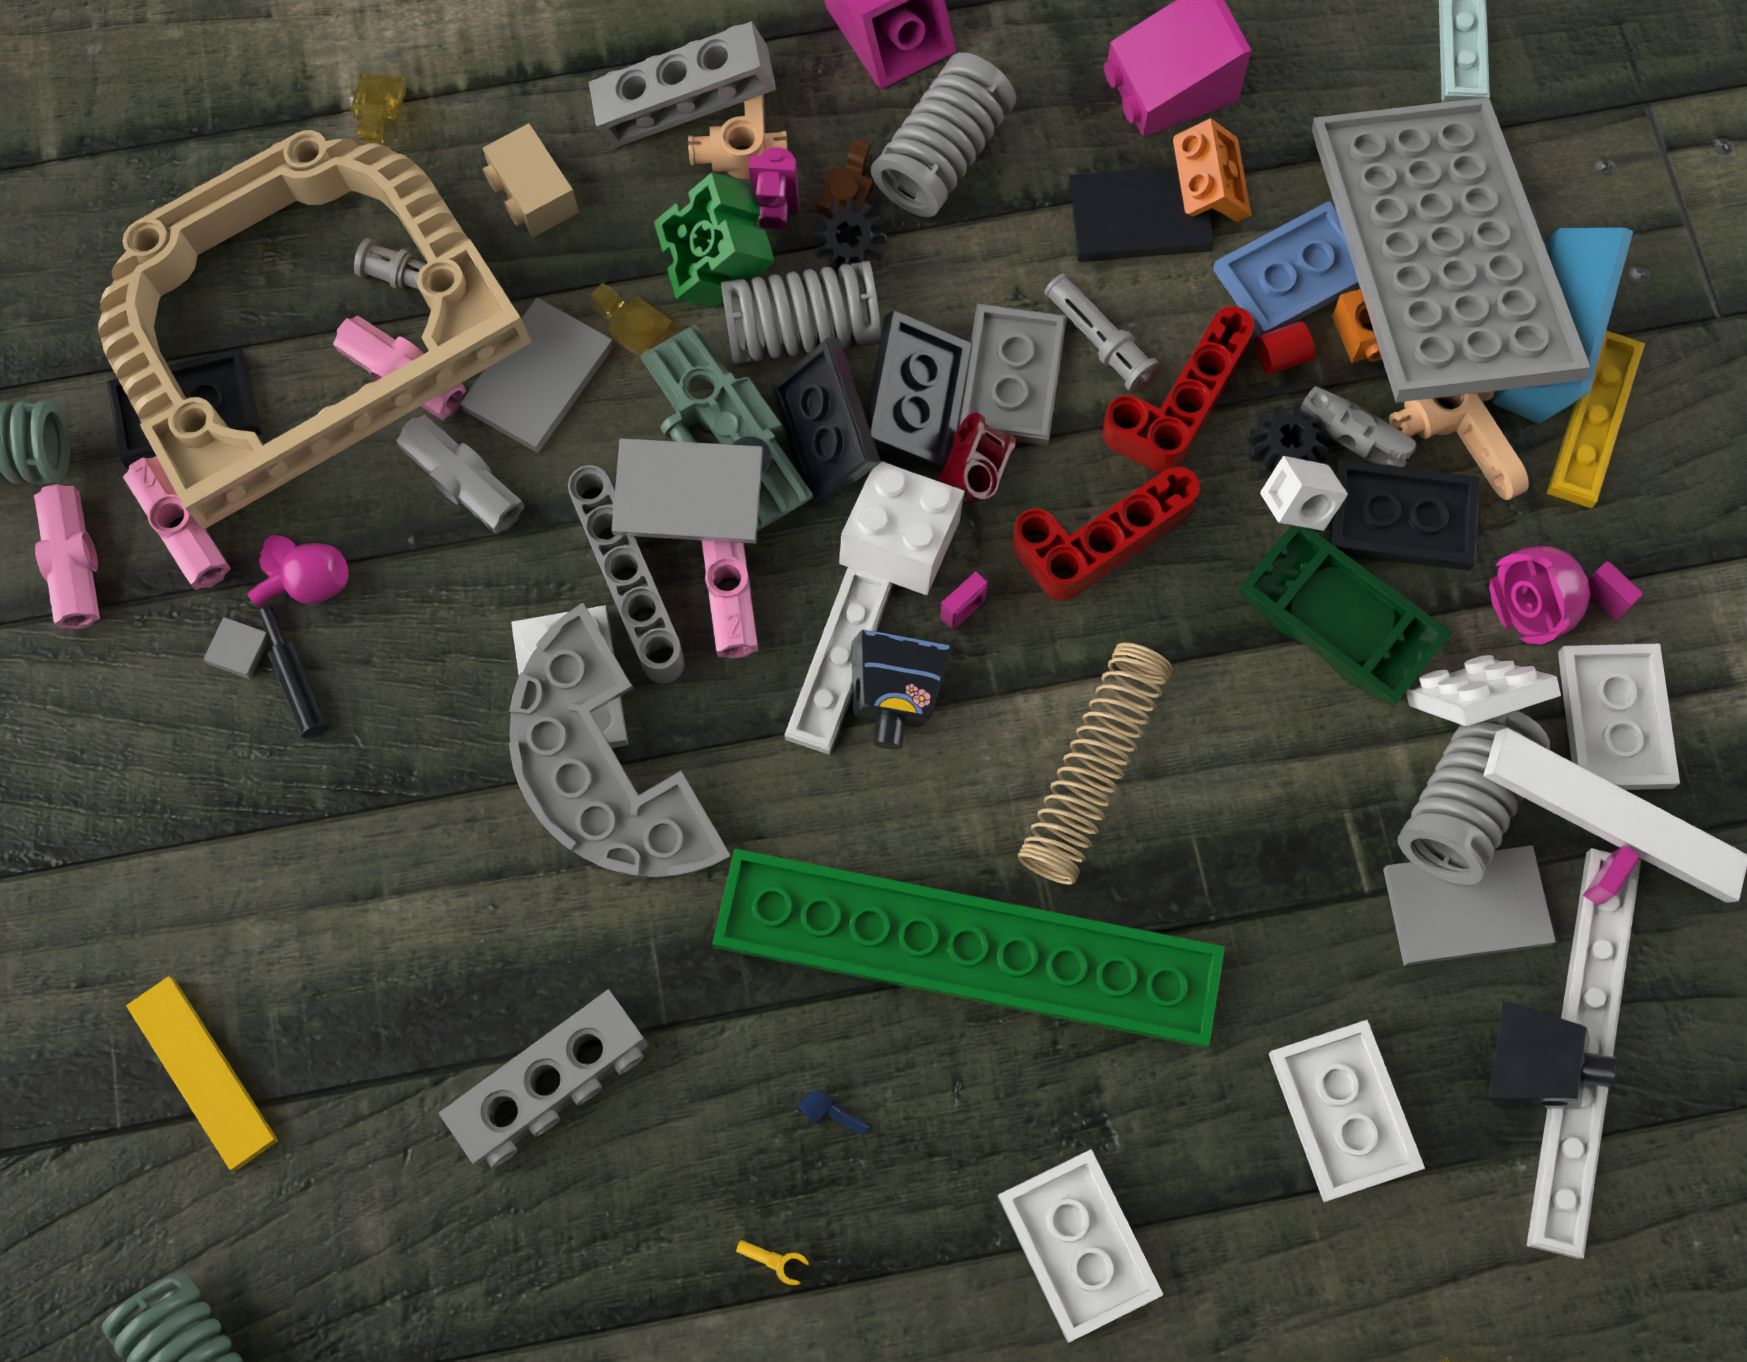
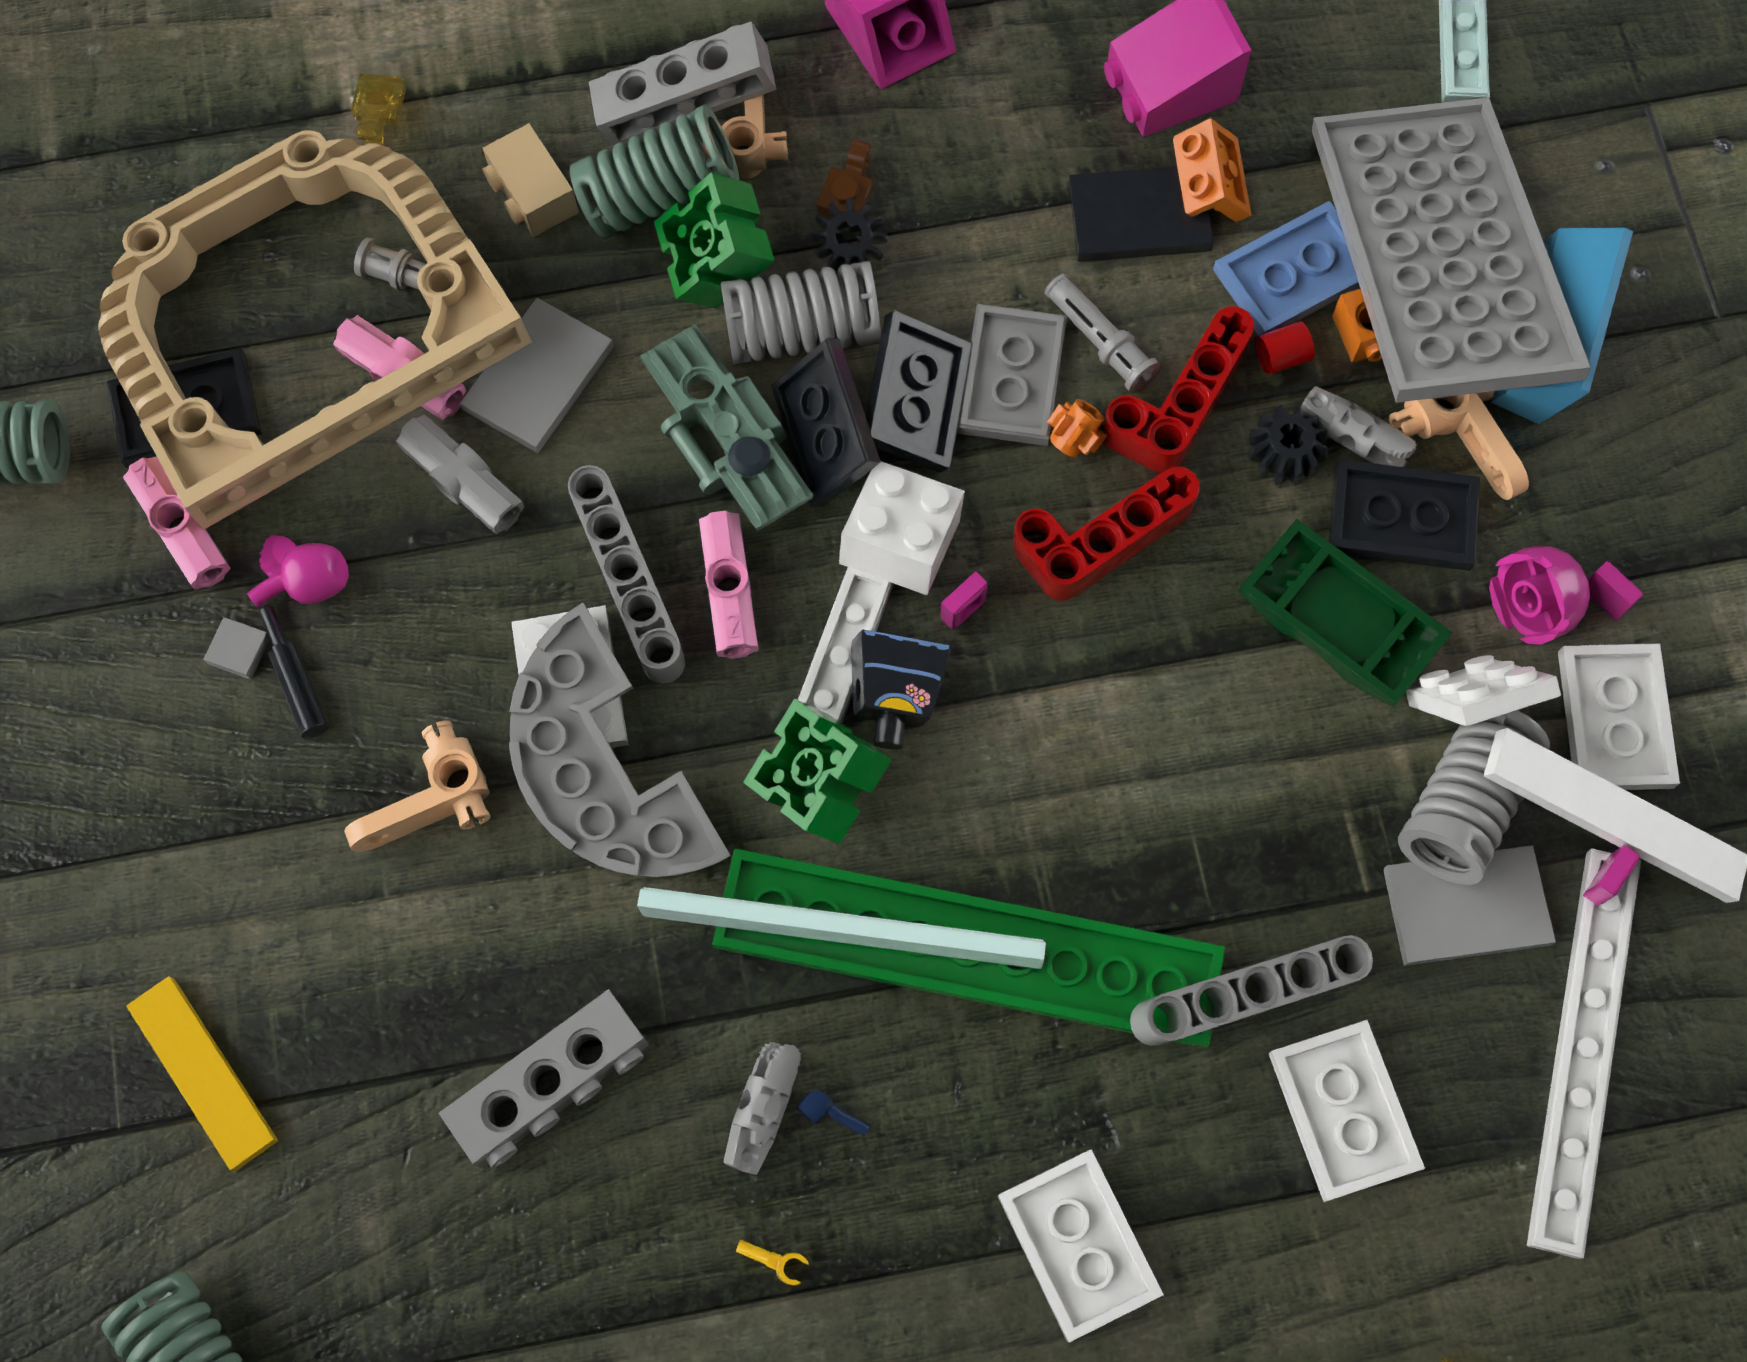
bright pink piece [34,484,100,630] -> none
clear yellow plate [590,283,673,358] -> none
light grey tile [612,438,763,543] -> none
dark pink hips [749,147,800,230] -> none
light grey piece [871,52,1016,217] -> none
dark red piece [939,412,1016,506] -> none
tan piece [1017,642,1173,885] -> none
white brick [1260,456,1348,531] -> none
black torso [1489,1001,1619,1109] -> none
yellow tile [1547,331,1645,509] -> none
none -> light nougat piece [344,720,491,852]
none -> sand green piece [570,104,739,240]
none -> light aqua tile [637,887,1046,969]
none -> light grey hinge [723,1042,802,1175]
none -> green brick [743,698,892,844]
none -> orange gear [1047,399,1107,458]
none -> light grey beam [1130,935,1373,1046]

